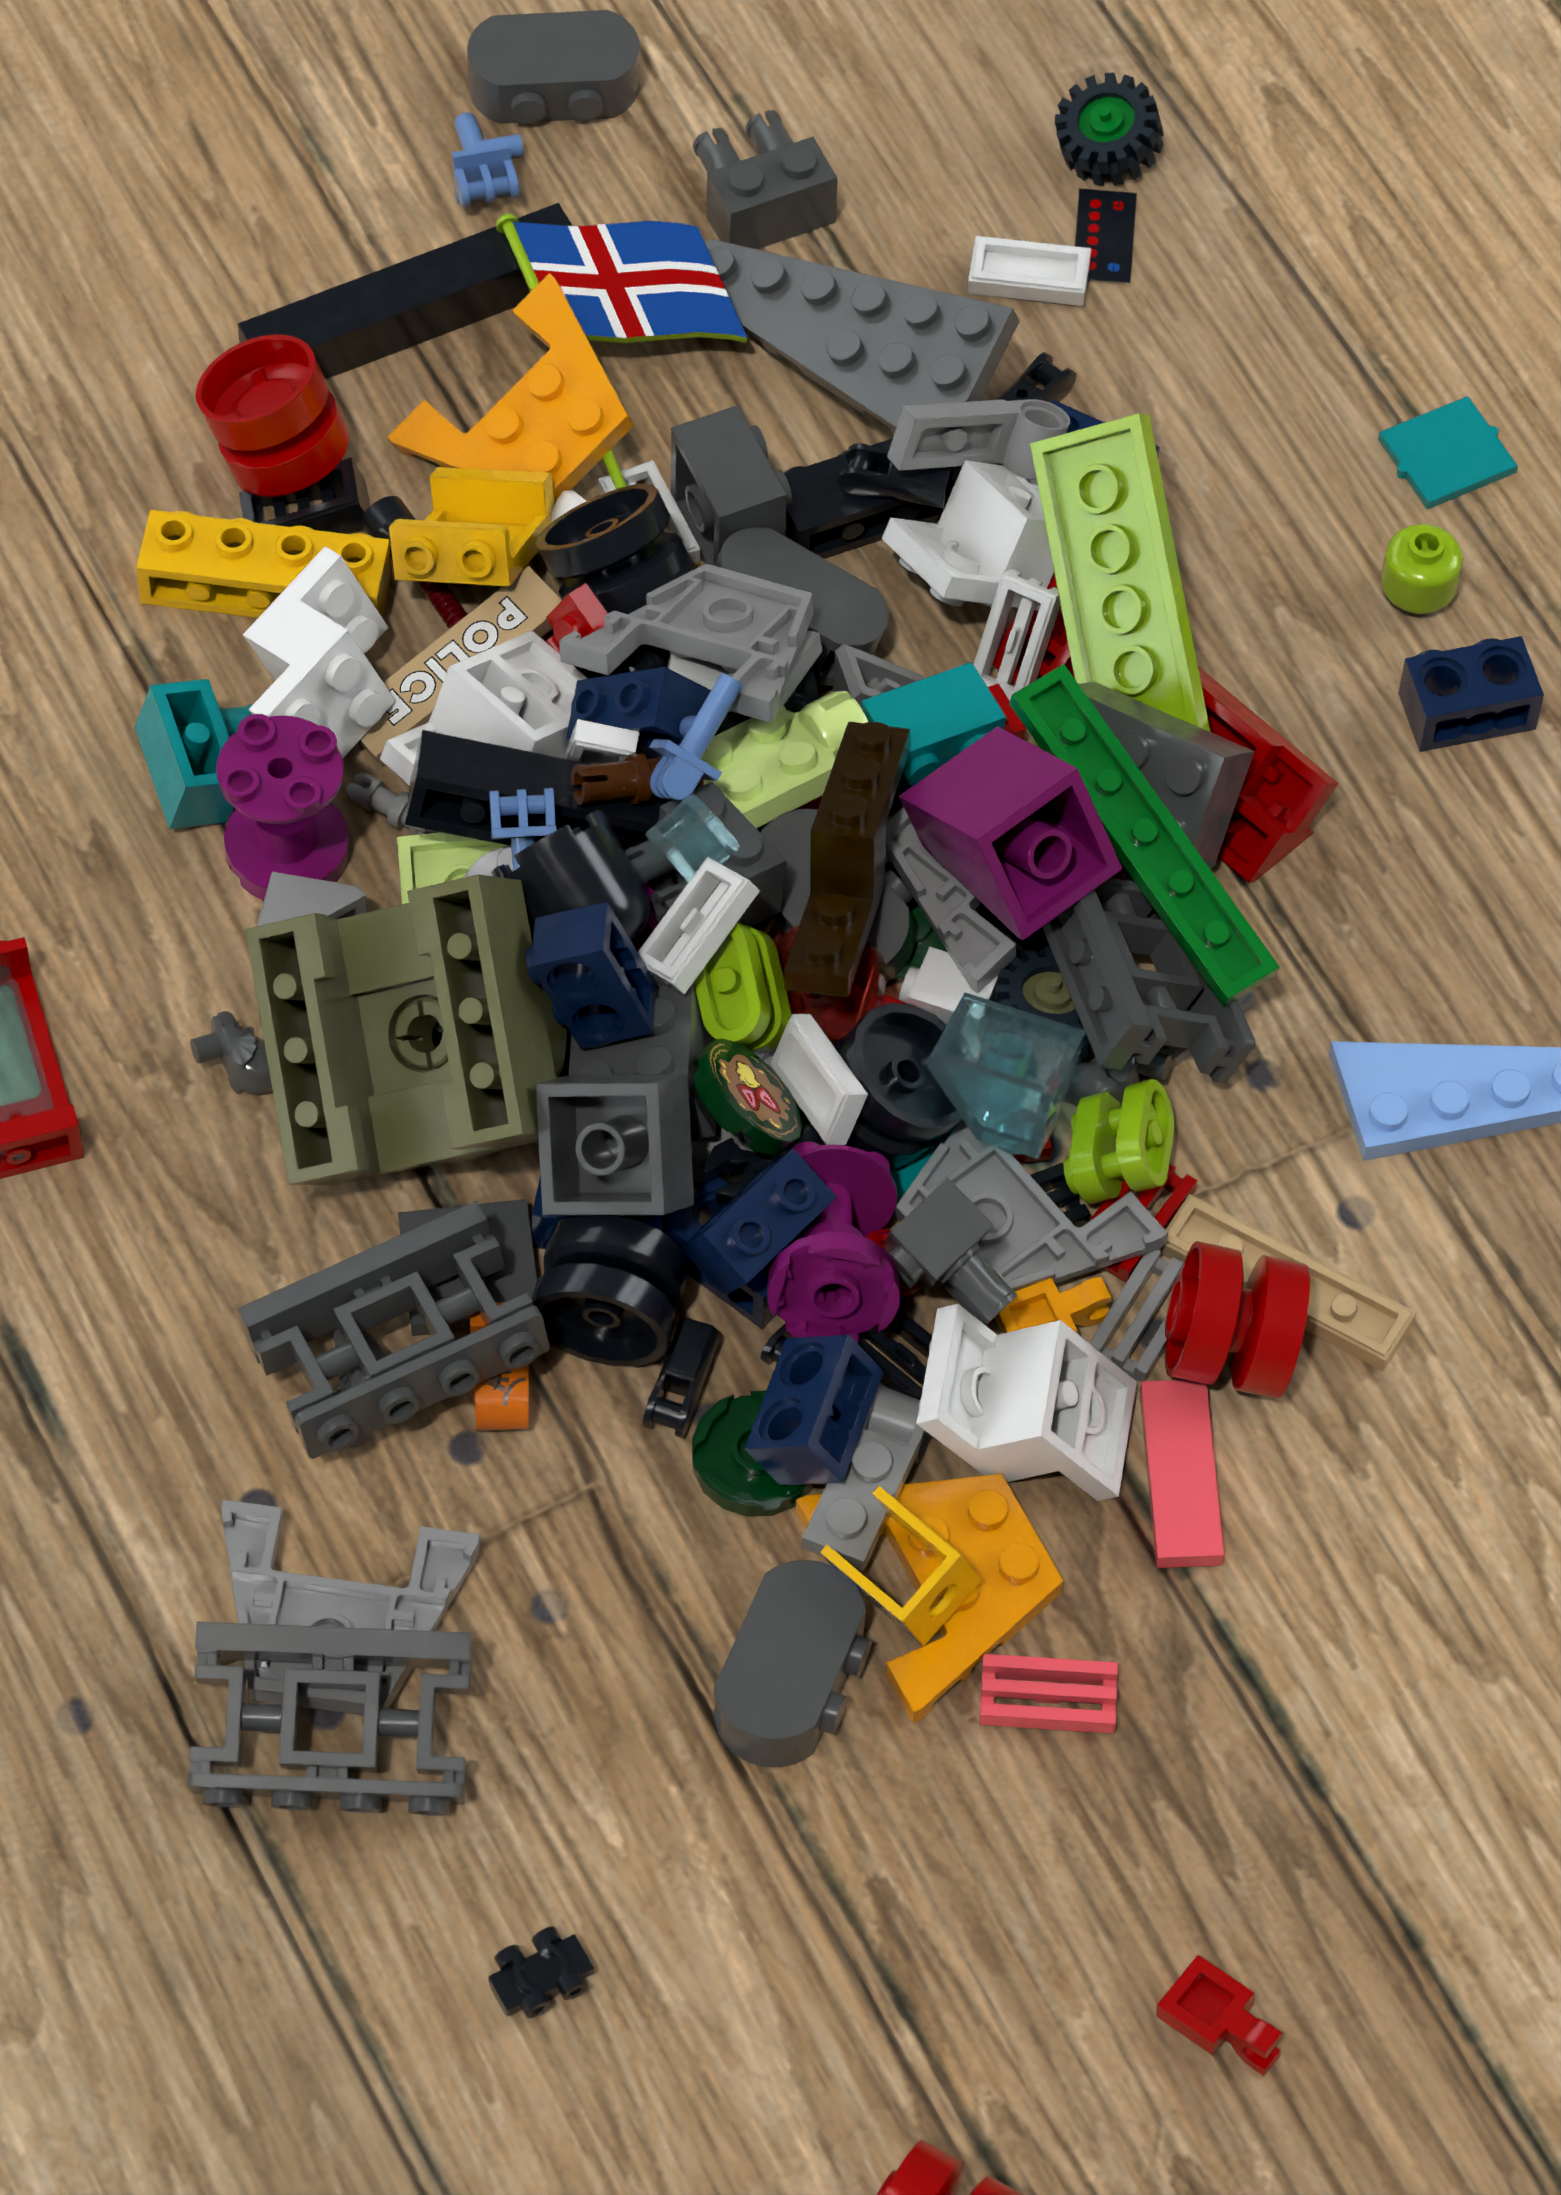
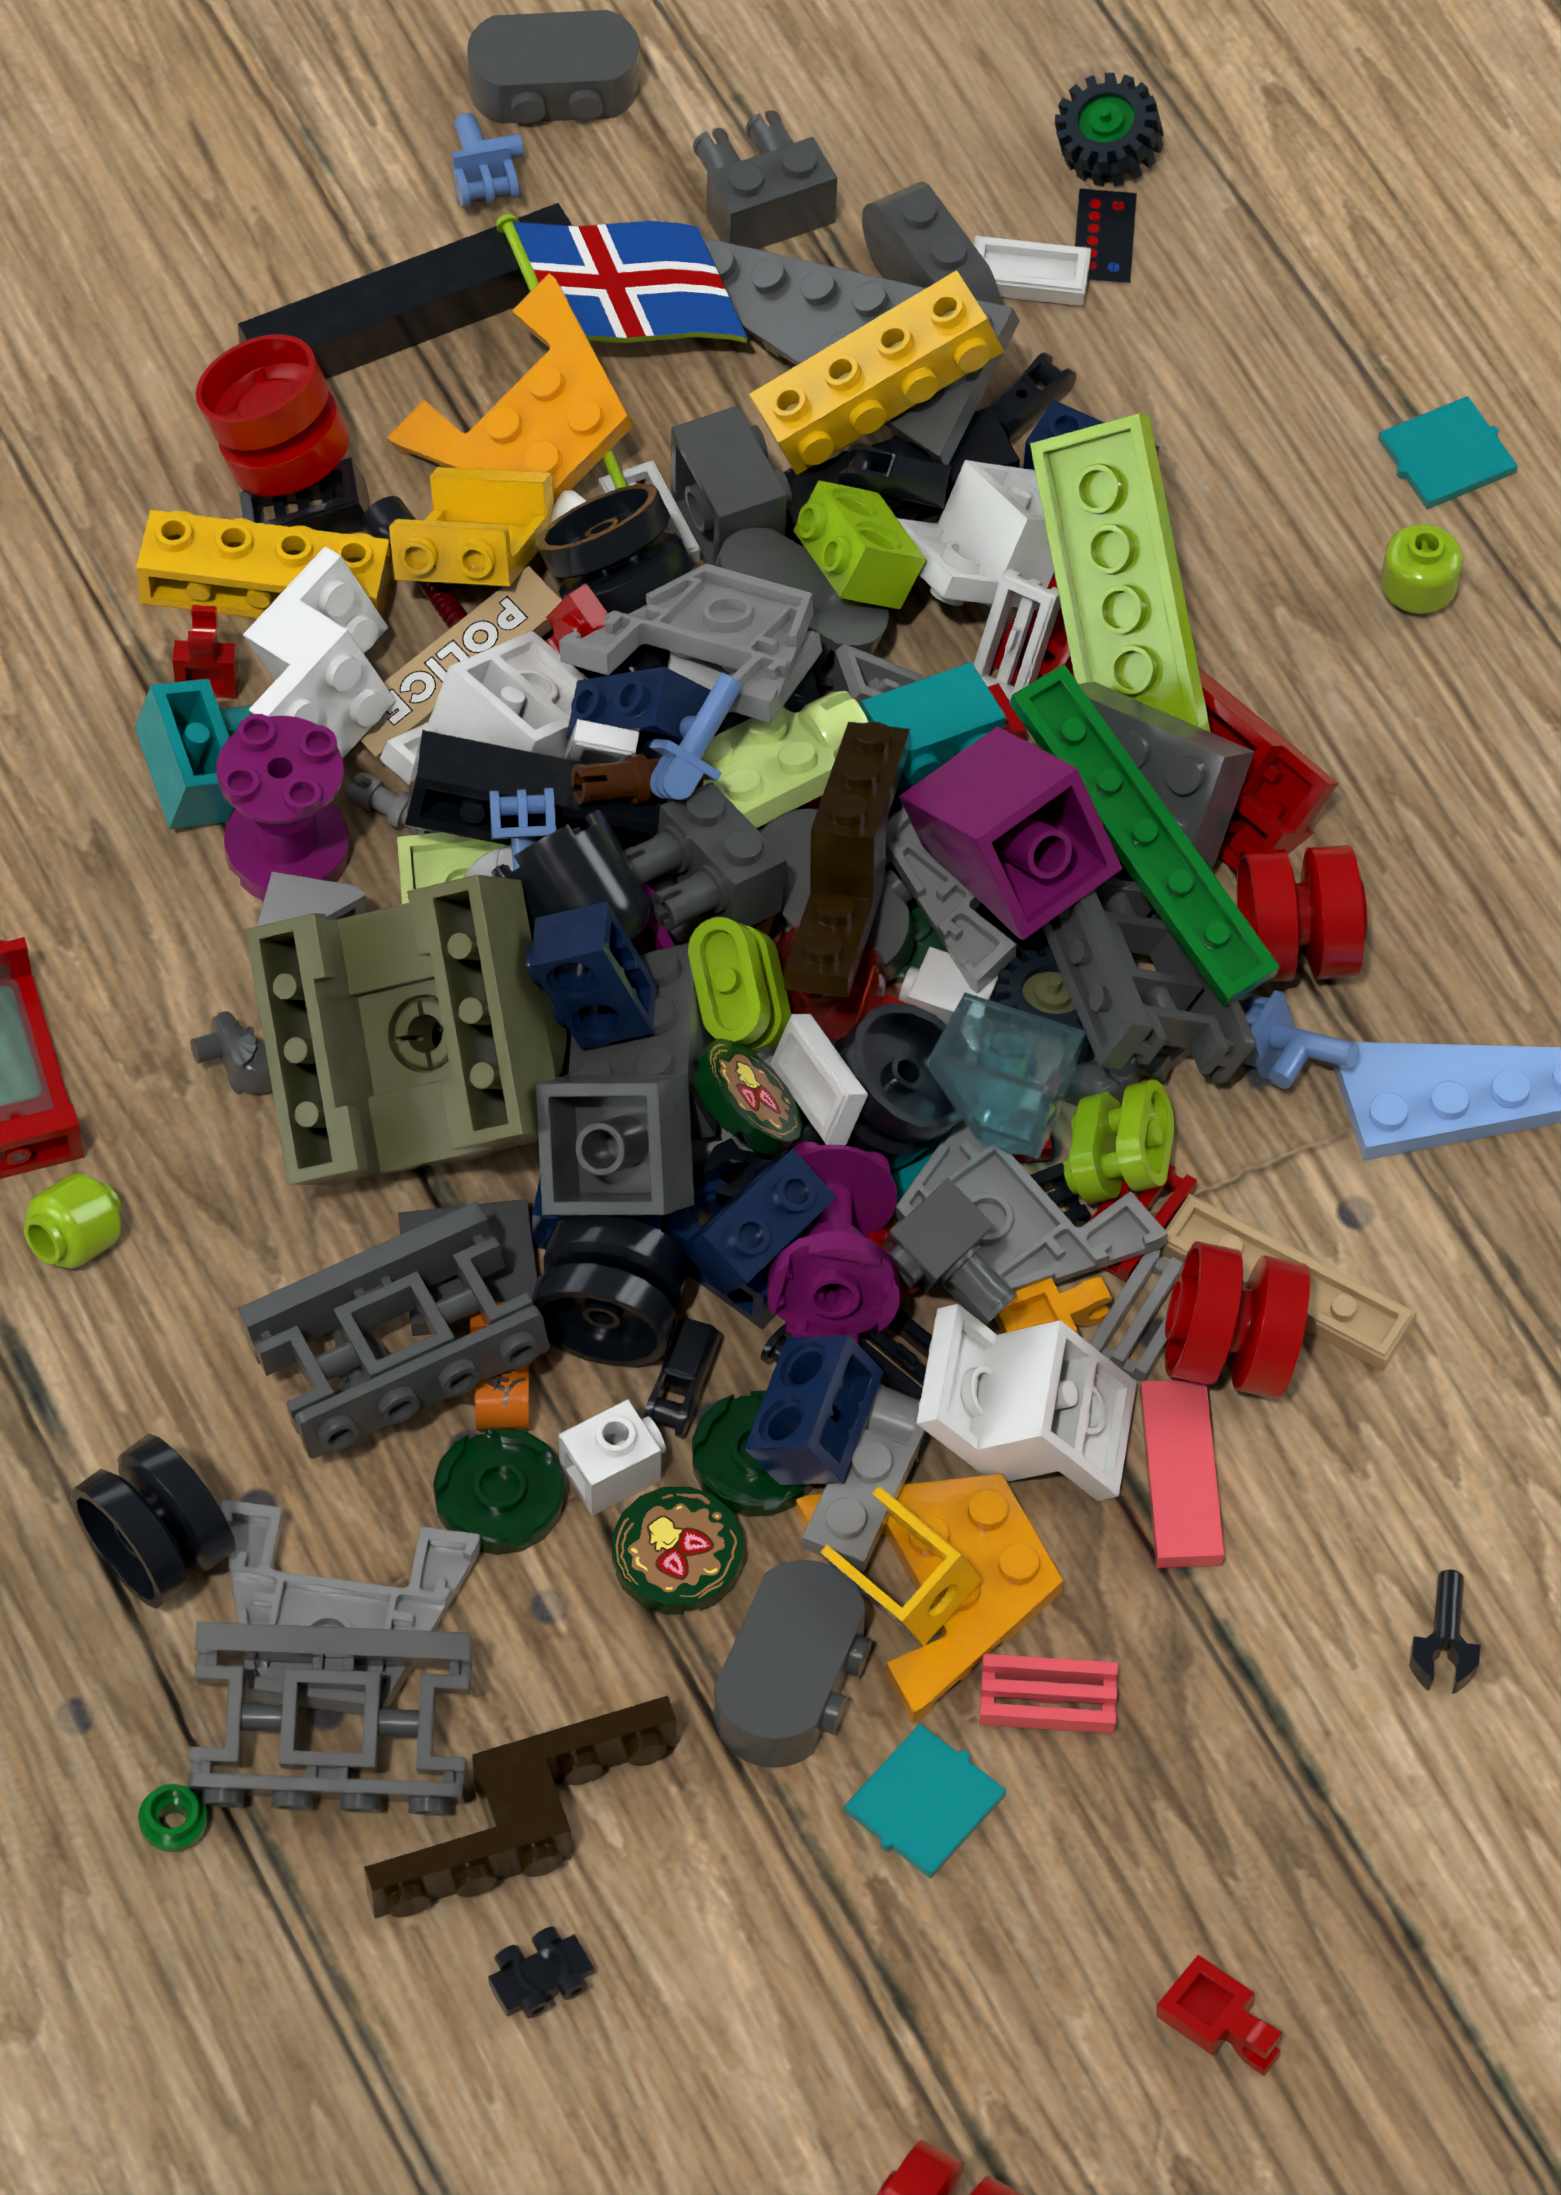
white tile [638,857,760,994] -> none
clear light blue slope [646,793,739,883] -> none
light grey plate [887,399,1070,480] -> none
dark blue brick [1398,636,1544,752] -> none
none -> lime head [24,1173,121,1269]
none -> black wheel [69,1434,236,1609]
none -> green plate [138,1784,207,1852]
none -> red plate [172,605,239,699]
none -> dark brown bracket [364,1696,676,1919]
none -> dark green tile [433,1428,566,1555]
none -> white brick [559,1400,666,1516]
none -> tile [612,1487,744,1615]
none -> yellow brick [749,270,1004,475]
none -> lime brick [793,480,926,609]
none -> teal piece [844,1724,1007,1879]
none -> dark grey brick [862,182,1001,305]
none -> red wheel [1236,845,1368,983]
none -> medium blue arm [1242,990,1359,1089]
none -> black bar [1409,1569,1480,1694]

